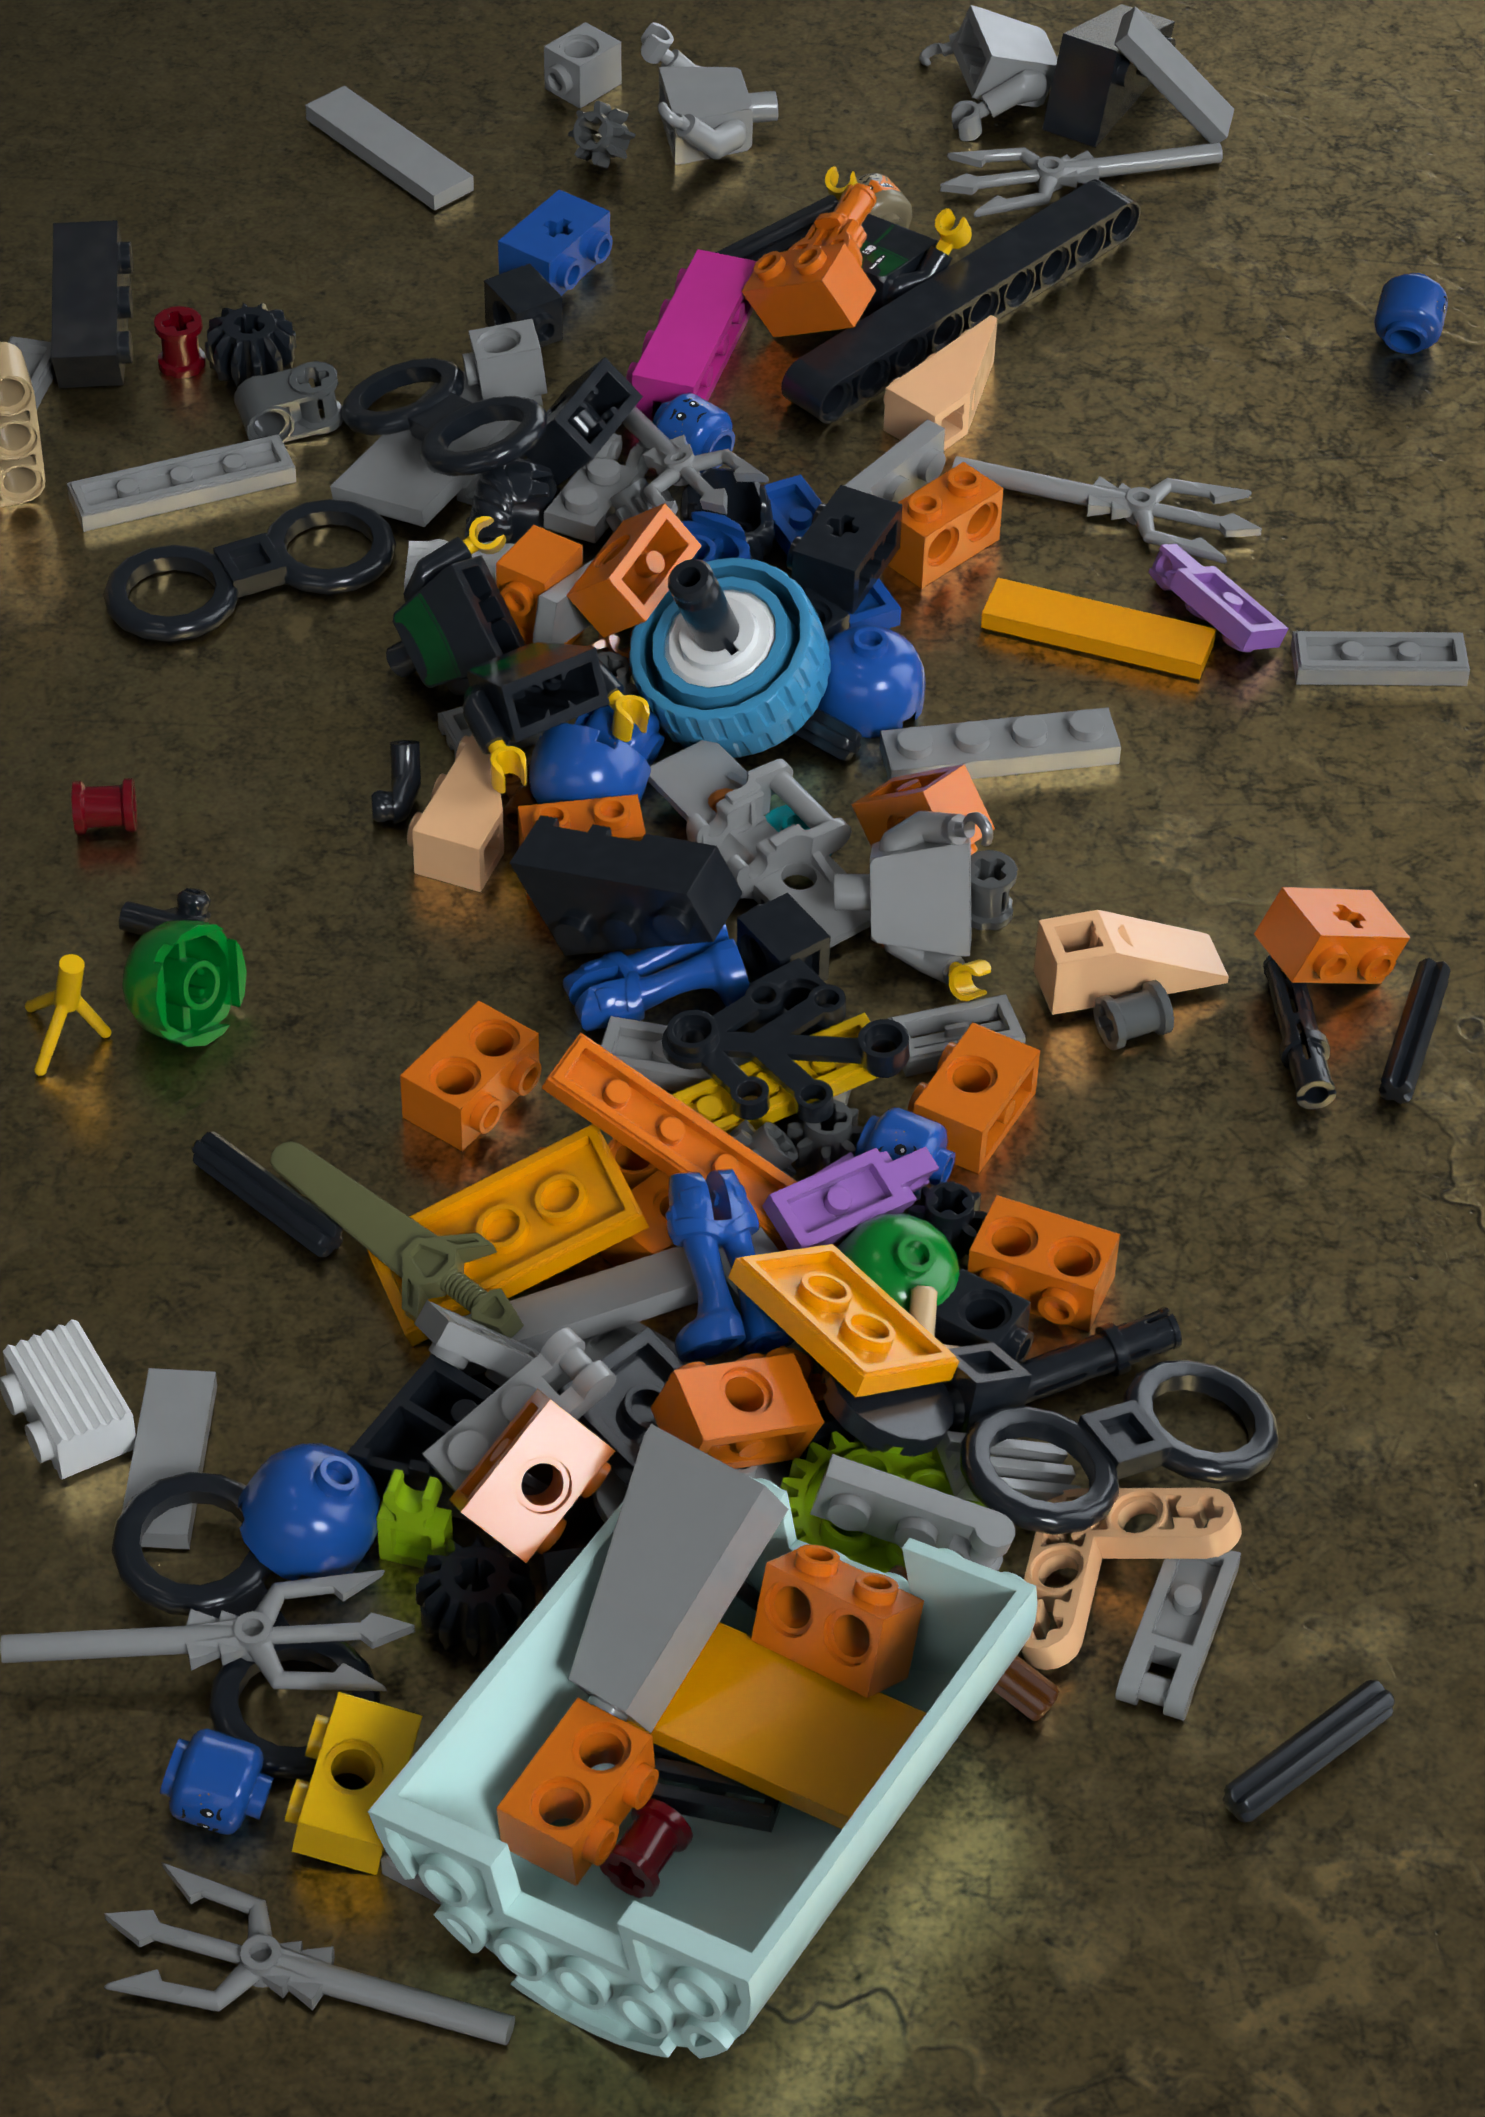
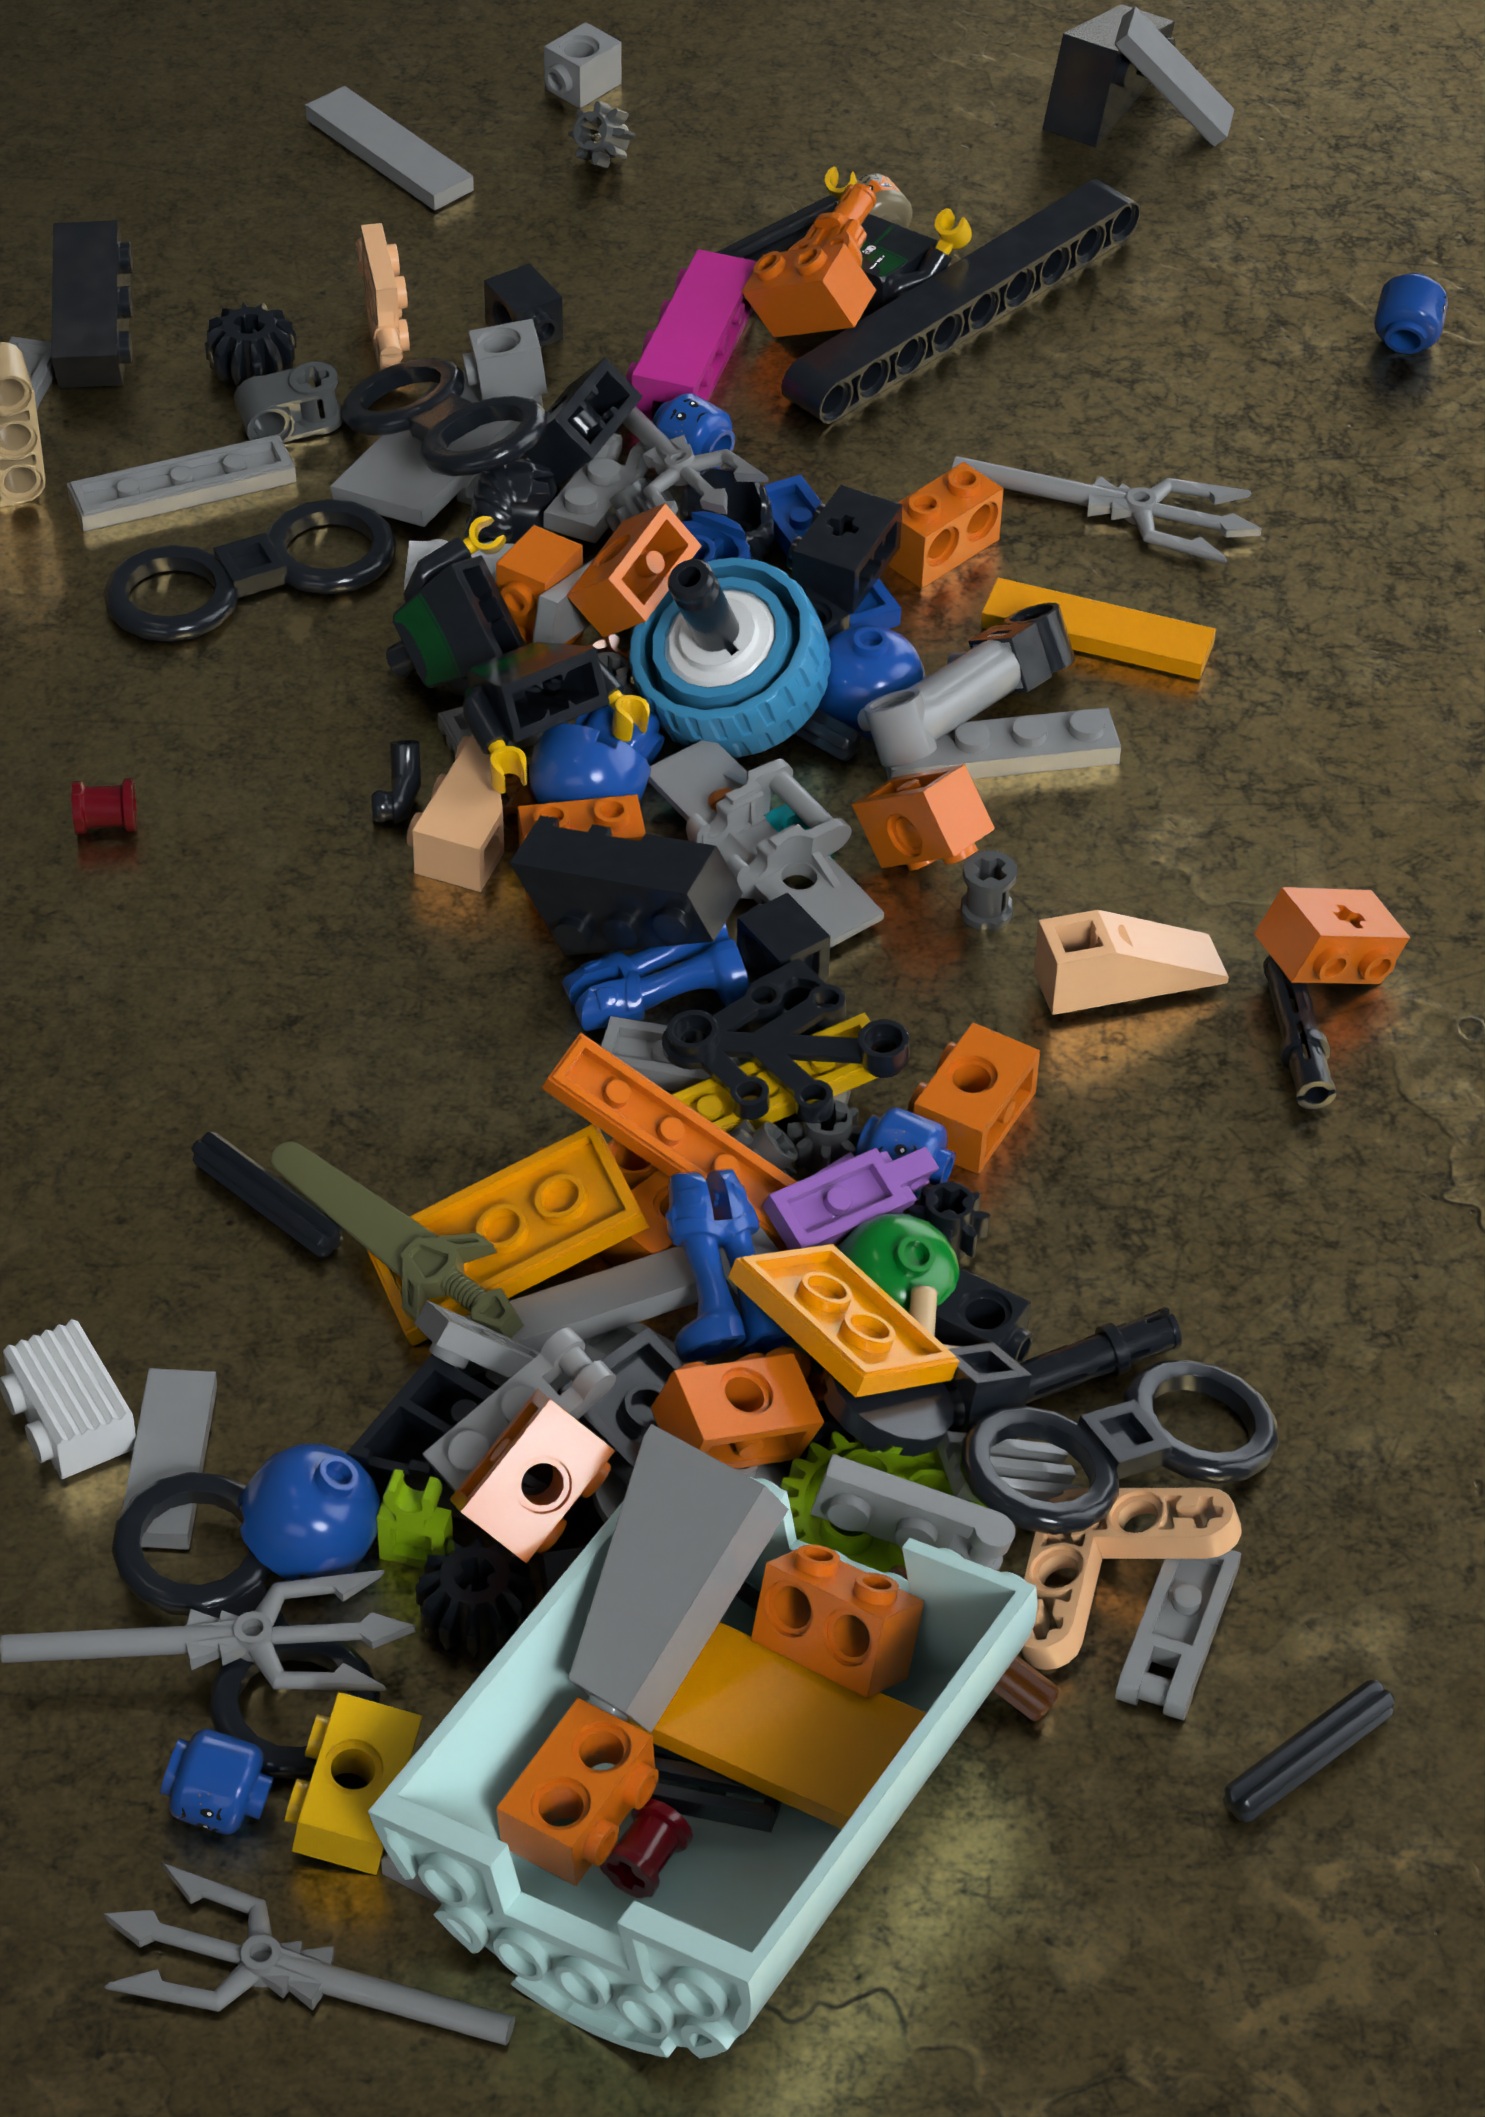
yellow plant [25,954,112,1076] -> none
black arm [119,888,211,936] -> none
green cylinder [122,920,247,1047] -> none
dark red bush [154,306,206,379] -> none
orange brick [400,1001,542,1152] -> none
blue brick [498,190,613,296] -> none
light grey torso [641,22,779,165] -> none
light grey torso [834,811,993,1001] -> none
light grey plate [844,419,946,503] -> none
light nougat slope [883,315,997,451] -> none
light grey tile [888,994,1026,1077] -> none
light grey torso [919,5,1058,142] -> none
light grey piece [940,142,1223,218] -> none
orange brick [968,1195,1120,1332] -> none
dark grey bush [1093,980,1174,1051] -> none
medium lavender hinge [1148,544,1289,652] -> none
light grey tile [1291,631,1470,686] -> none
black axle [1379,958,1451,1104] -> none
none -> light nougat plate [355,223,410,371]
none -> light grey piece [857,603,1075,767]

